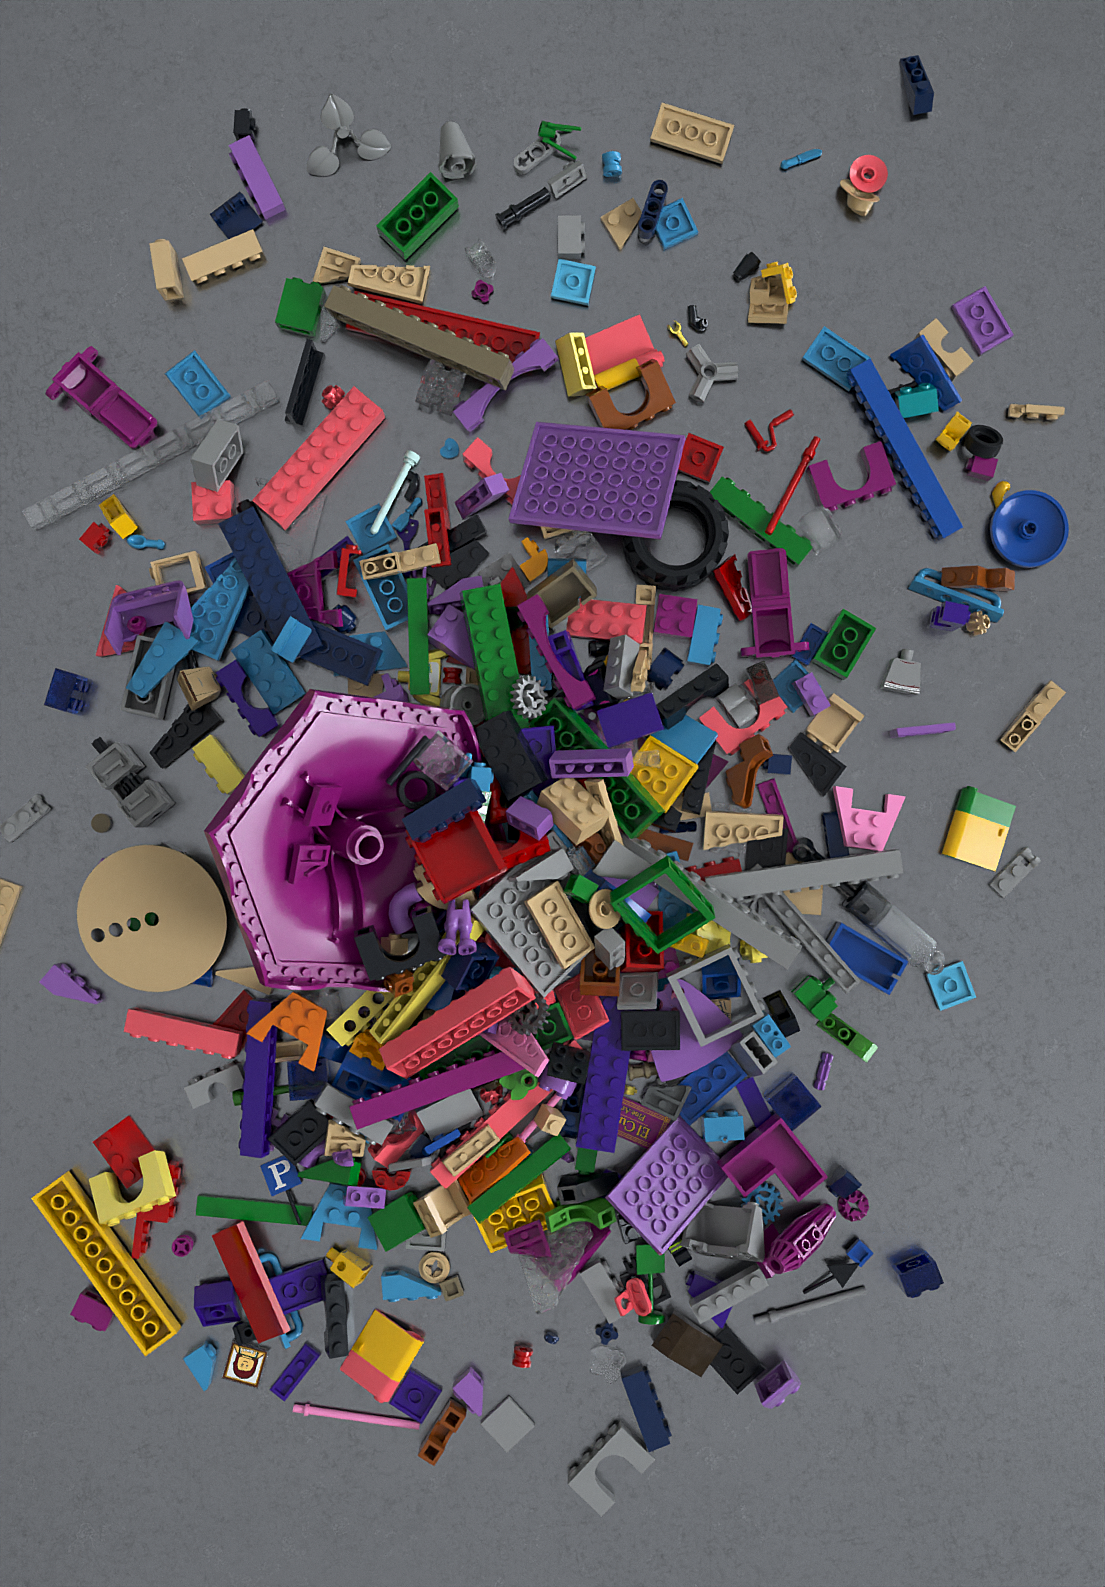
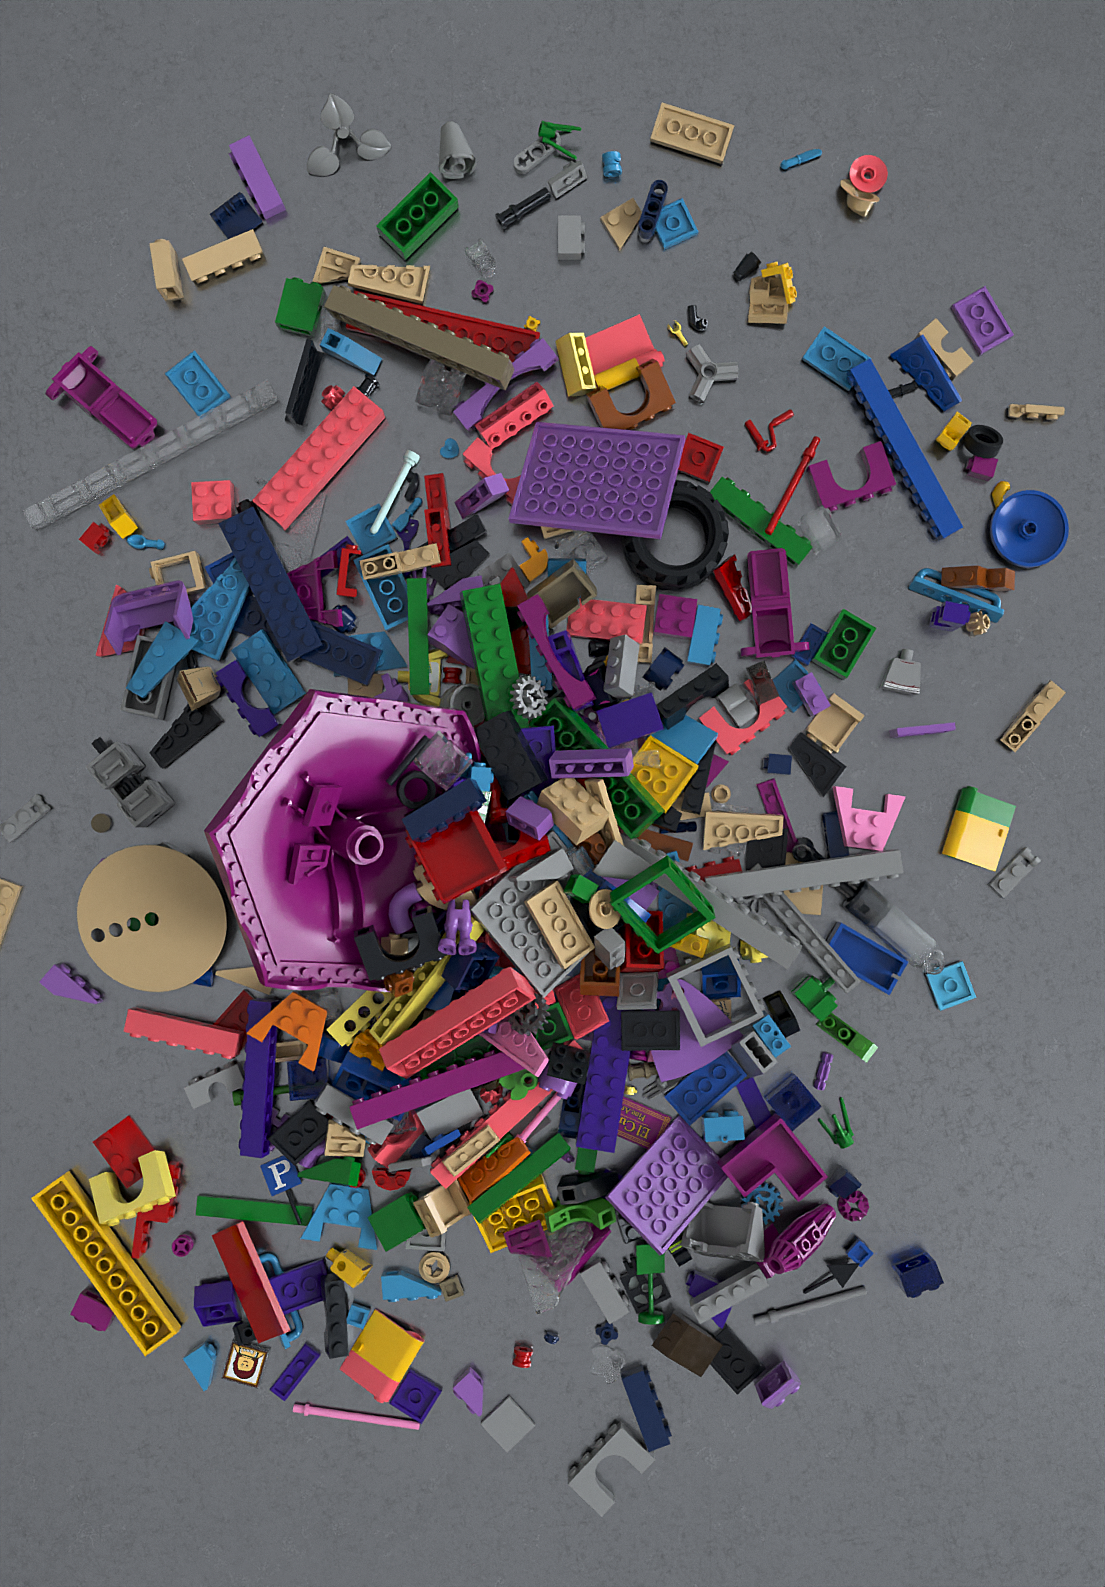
clear blue brick [44,668,89,715] -> none
magenta plate [127,616,147,634] -> none
light grey brick [190,419,244,492] -> none
light yellow brick [192,734,245,795] -> none
black brick [233,108,256,141] -> none
dark azure panel [271,616,312,663] -> none
medium lavender tile [332,1149,354,1167] -> none
medium lavender bracket [343,1186,386,1209] -> none
dark orange arch [418,1399,467,1466] -> none
tan brick [534,1103,566,1136] -> none
medium azure plate [551,259,596,306] -> none
coral bracket [614,1278,652,1316] -> none
tan hinge [631,650,651,692] -> none
dark grey wing [640,1085,692,1121] -> none
dark orange arch [726,734,773,809] -> none
teal brick [894,383,939,418] -> none
dark blue slope [900,55,934,115] -> none
none -> dark azure slope [320,328,382,376]
none -> dark azure plate [347,1303,370,1329]
none -> black bush [356,374,380,399]
none -> coral brick [474,382,554,449]
none -> yellow piece [524,316,540,331]
none -> tan plate [711,784,731,804]
none -> green plant [818,1097,854,1149]

